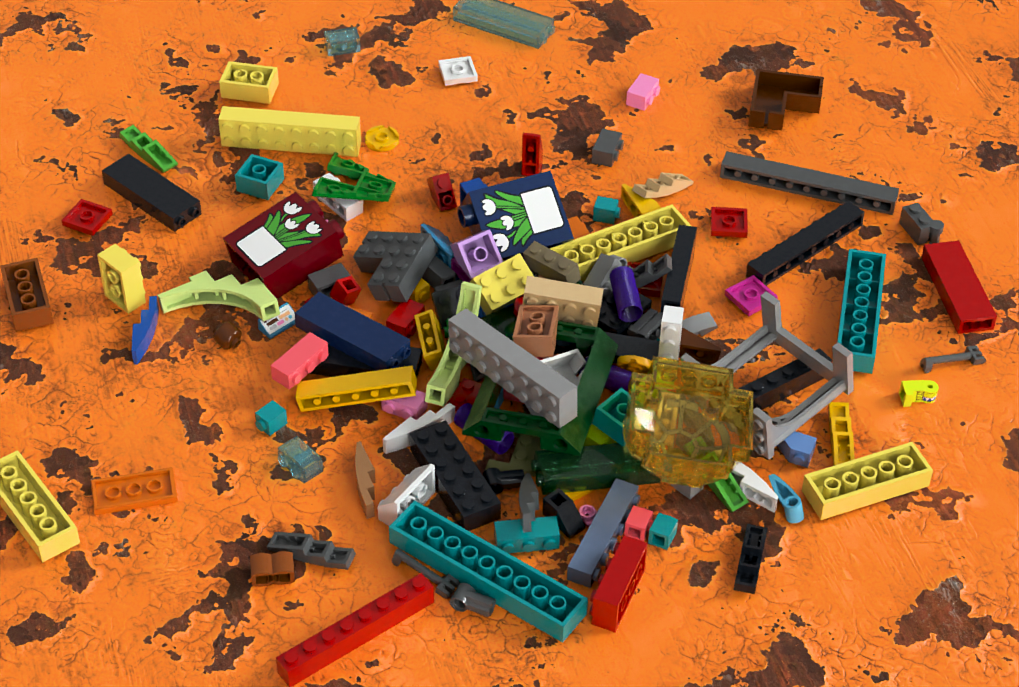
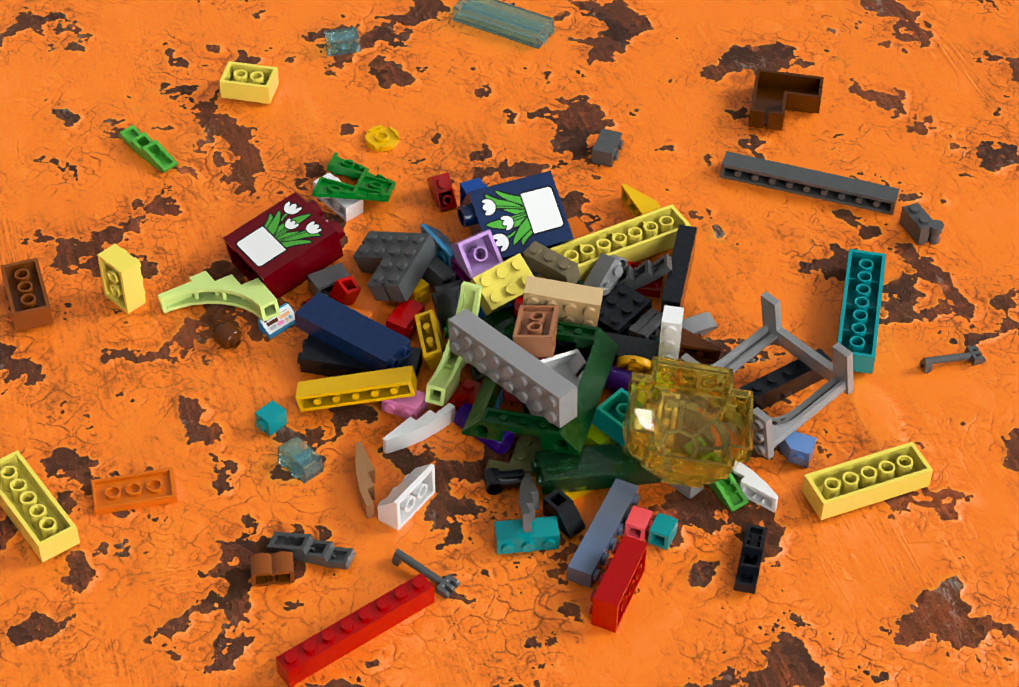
red plate [61,199,113,236] -> none
black brick [102,154,202,232] -> none
blue slope [132,296,159,365] -> none
light yellow brick [218,106,361,157] -> none
teal brick [235,154,284,200] -> none
coral brick [271,332,329,390] -> none
teal brick [389,501,588,643] -> none
black brick [409,420,501,531] -> none
white plate [438,56,478,86] -> none
dark grey piece [449,583,496,617] -> none
red slope [522,132,543,176] -> none
bright pink plate [579,505,598,526] -> none
teal brick [593,196,621,225] -> none
dark purple piece [609,266,643,322] -> none
bright pink brick [626,73,660,111] -> none
tan slope [632,172,694,198] -> none
red plate [711,207,748,238] -> none
dark pink plate [725,275,778,317] -> none
black brick [746,201,865,286] -> none
medium azure piece [768,474,804,523] -> none
yellow slope [828,402,854,466] -> none
neon yellow leg [899,380,939,407] -> none
red brick [921,240,997,334] -> none

